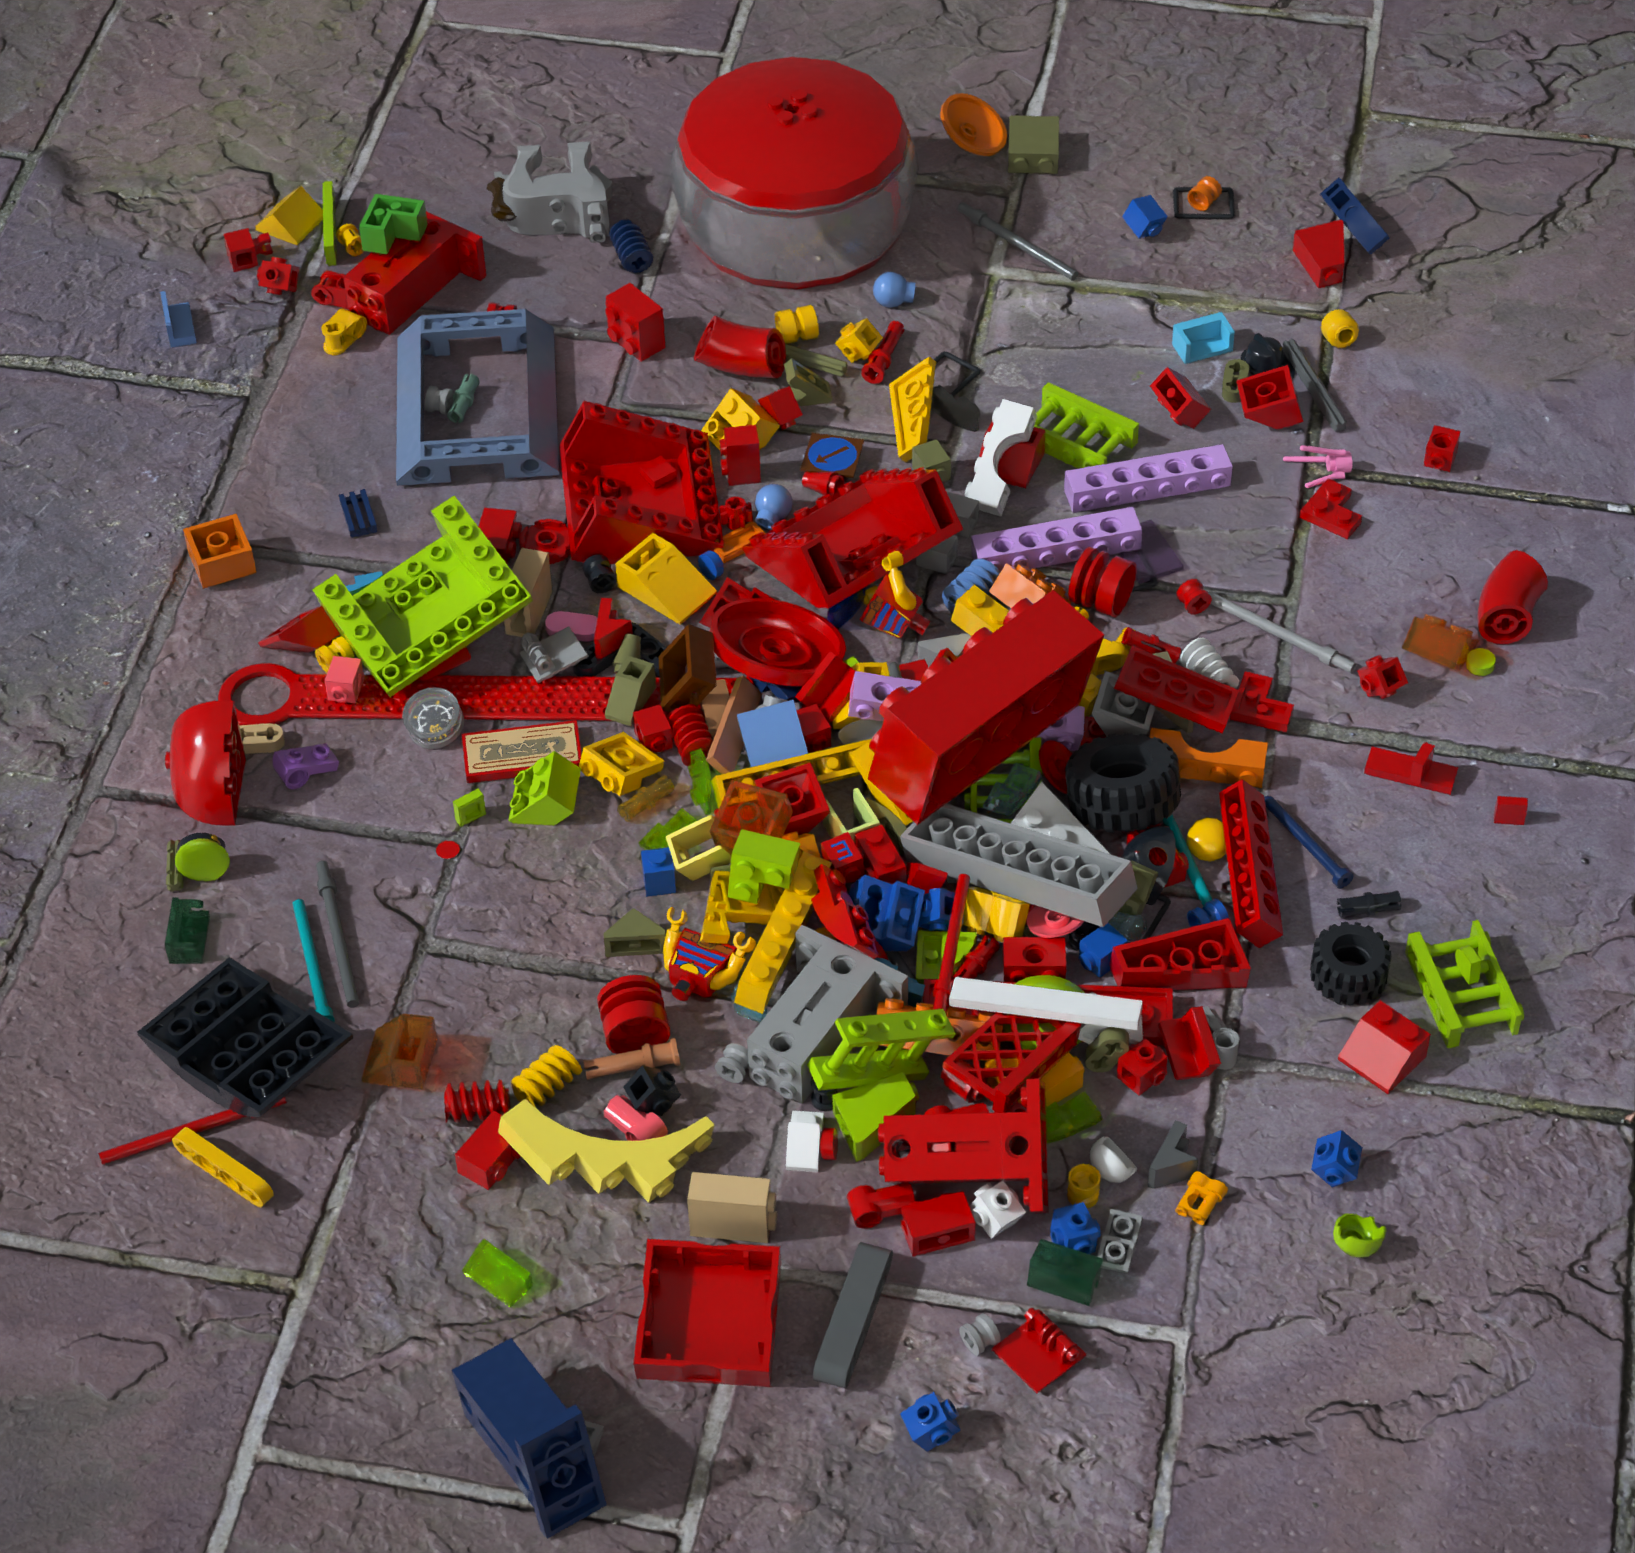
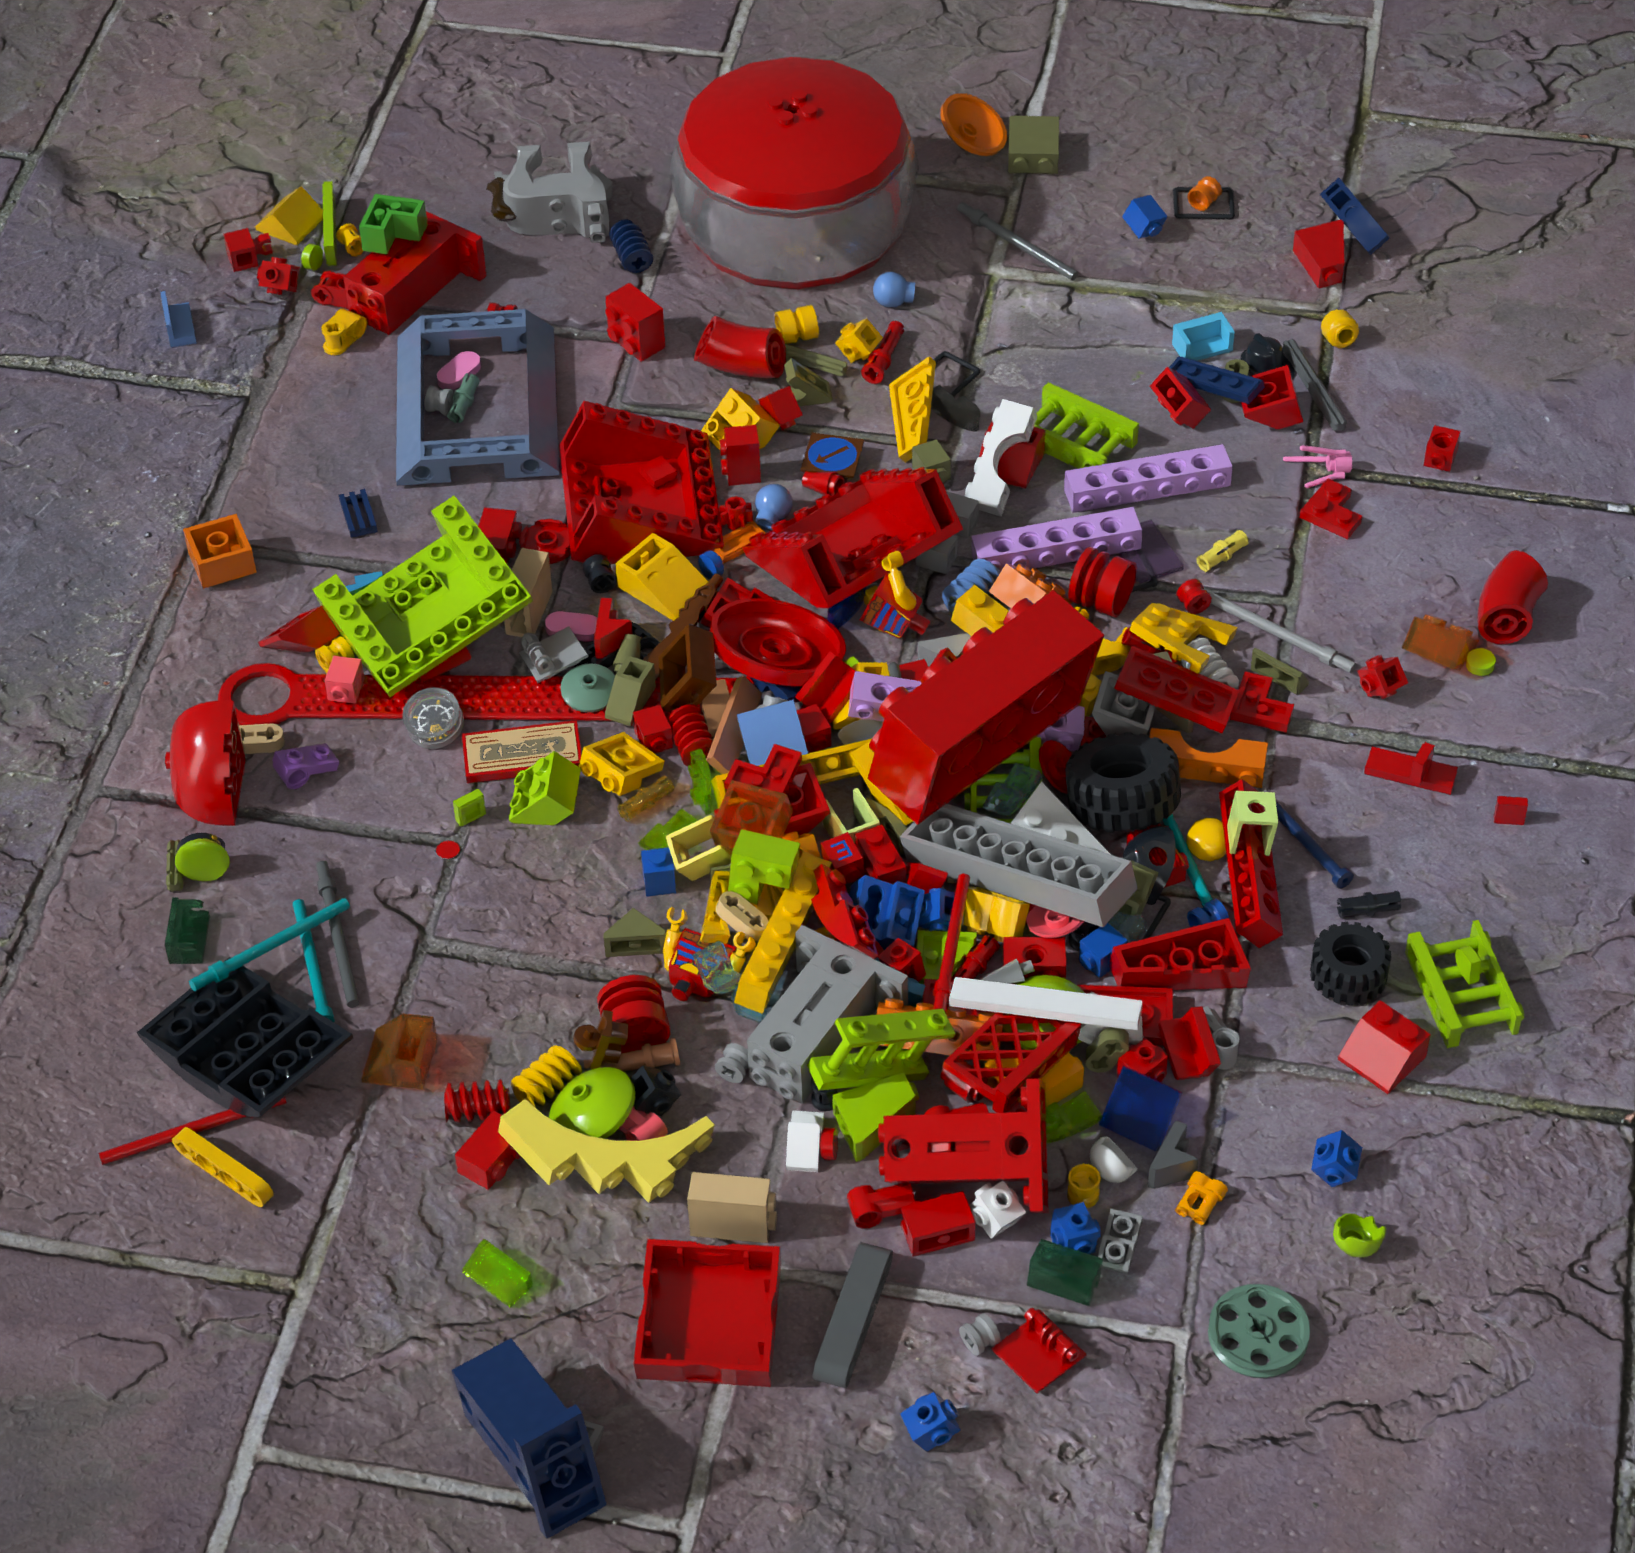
none -> teal bar [189,898,350,991]
none -> lime tile [301,244,323,271]
none -> bright pink tile [437,351,481,390]
none -> lime dish [548,1067,635,1139]
none -> sand green dish [561,663,615,712]
none -> reddish brown hips [573,1010,628,1069]
none -> reddish brown sword [642,574,723,681]
none -> clear light blue bracket [692,941,741,994]
none -> tan beam [715,891,769,941]
none -> red plate [724,744,803,806]
none -> red bracket [878,938,926,982]
none -> light grey piece [978,958,1035,984]
none -> clear blue tile [1099,1066,1183,1151]
none -> yellow wing [1129,603,1238,674]
none -> dark blue tile [1169,356,1265,404]
none -> light yellow pin [1196,530,1249,572]
none -> sand green wedge [1208,1284,1310,1378]
none -> yellowish green piece [1227,791,1278,856]
none -> olive slope [1251,648,1309,695]

